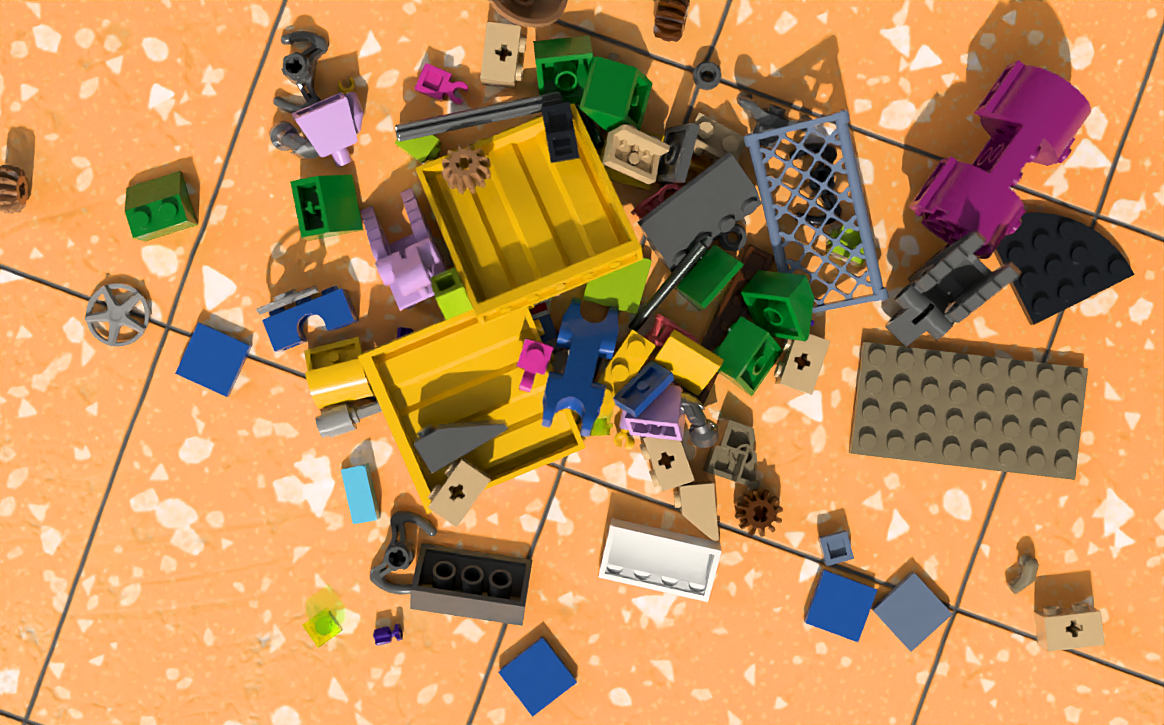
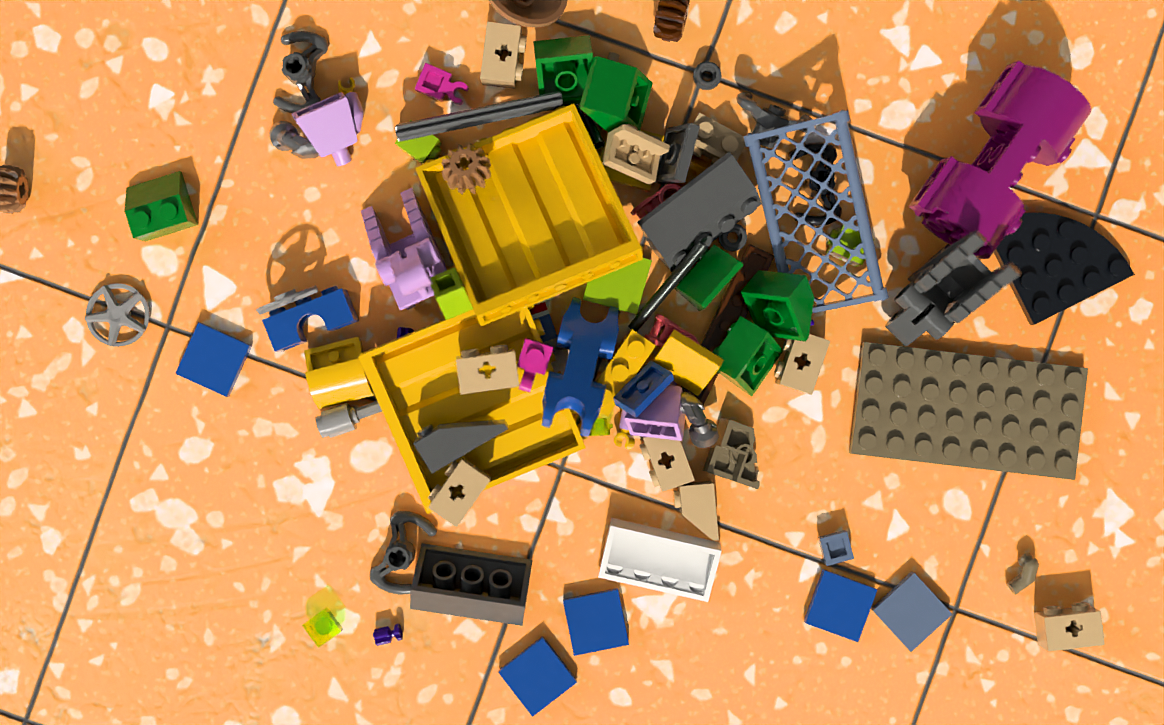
green slope [290,175,364,241] -> none
medium azure slope [341,463,381,524] -> none
black slope [541,102,580,164] -> none
reddish brown gear [734,488,783,537] -> none
none -> tan brick [456,345,519,394]
none -> blue tile [563,588,629,656]

